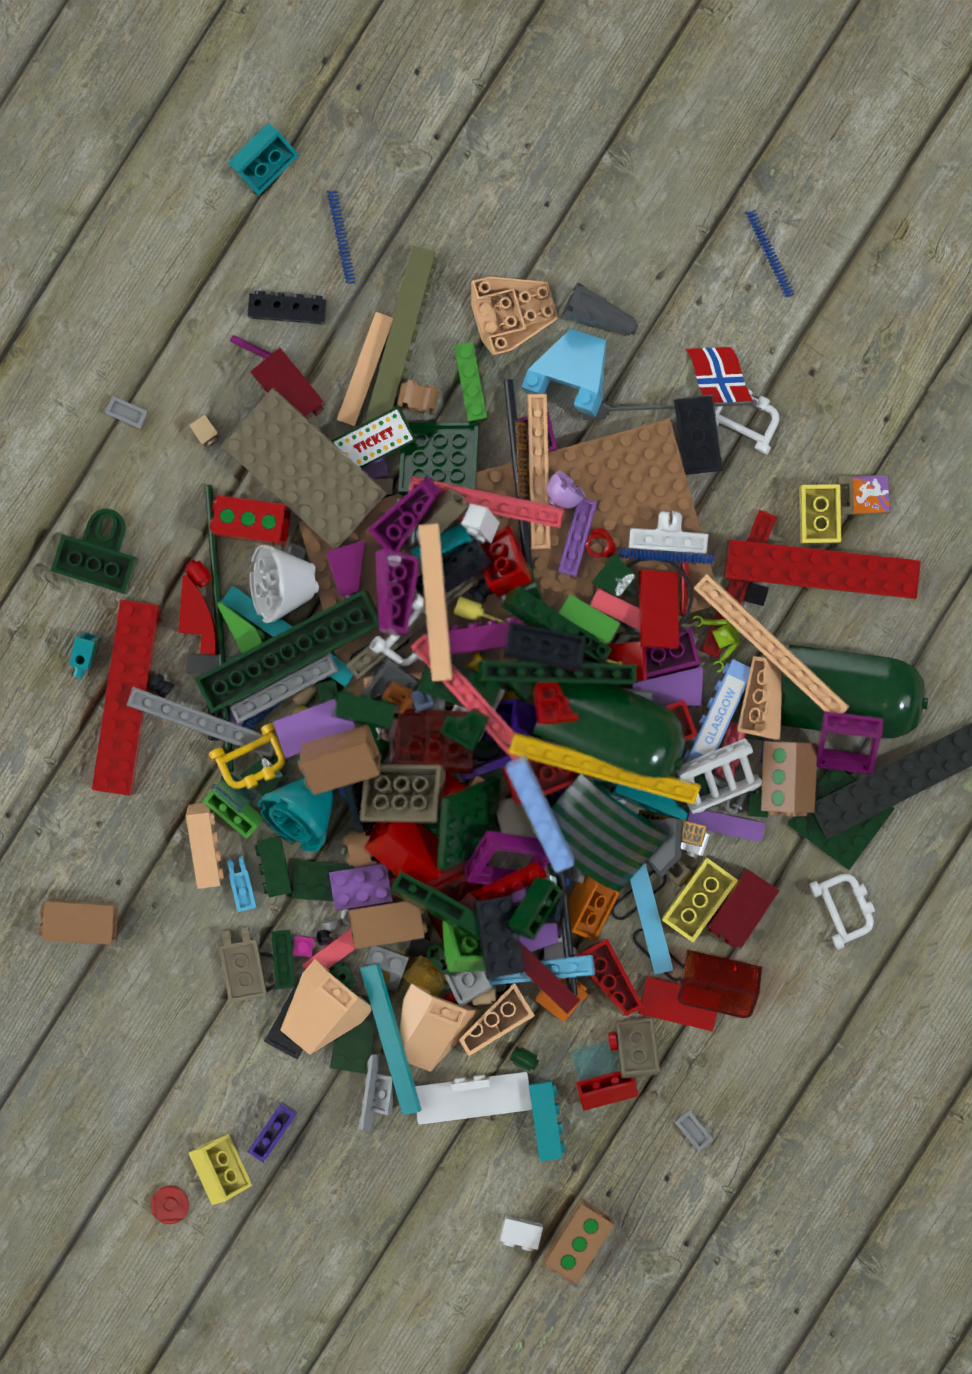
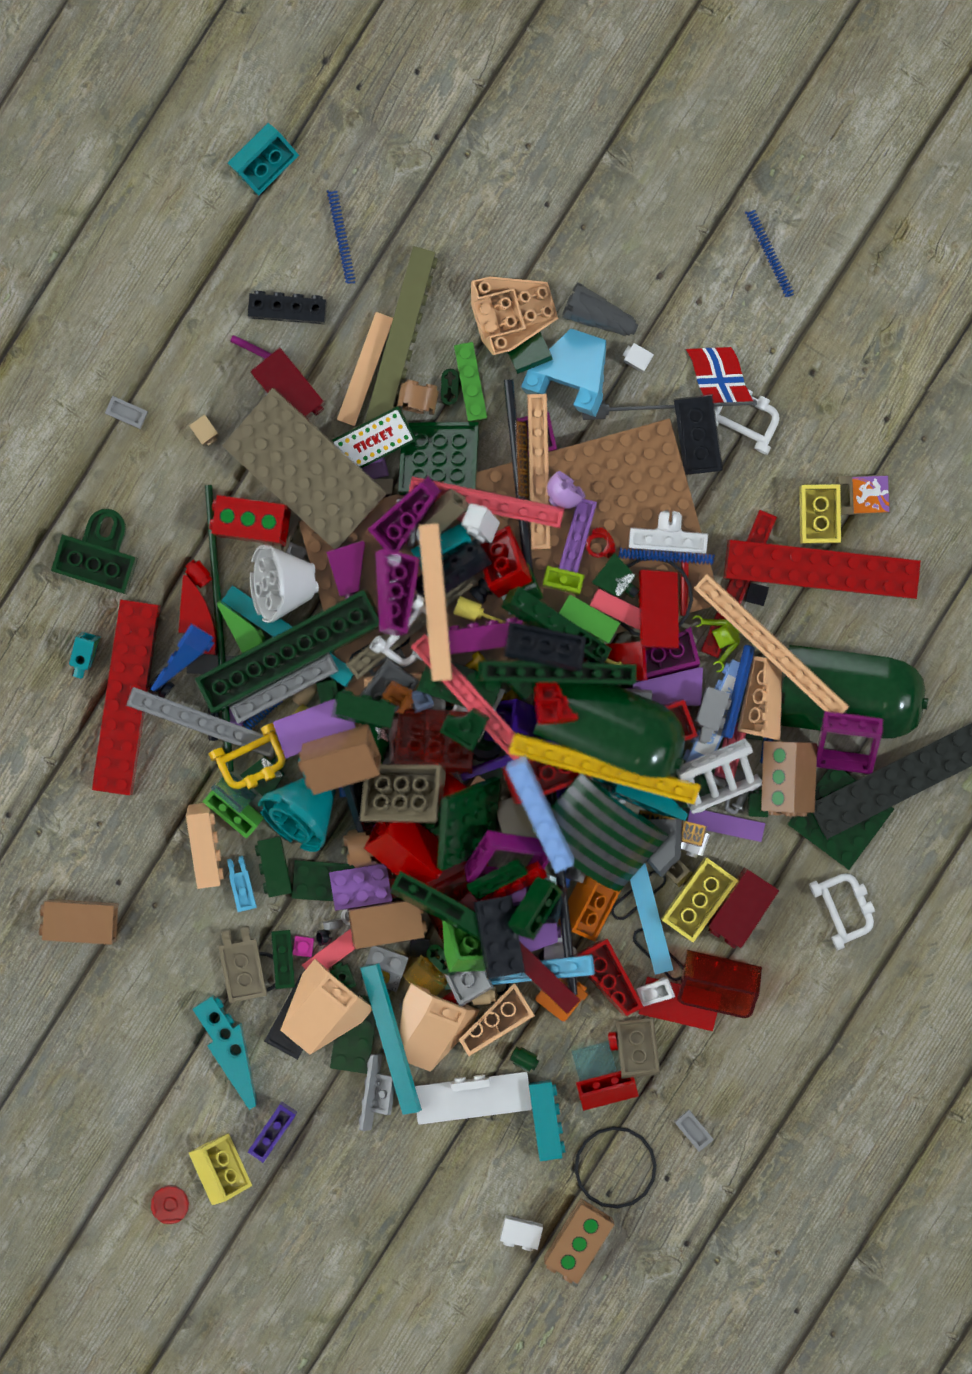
none -> blue wedge [151,624,214,691]
none -> teal brick [192,995,257,1110]
none -> dark green beam [441,368,459,406]
none -> dark green plate [467,859,528,900]
none -> dark green tile [507,332,553,374]
none -> lime slope [542,566,585,595]
none -> black piece [574,1126,657,1209]
none -> white brick [623,343,654,373]
none -> white slope [636,977,675,1006]
none -> light grey hinge [695,687,731,744]
none -> blue axle [721,645,755,739]

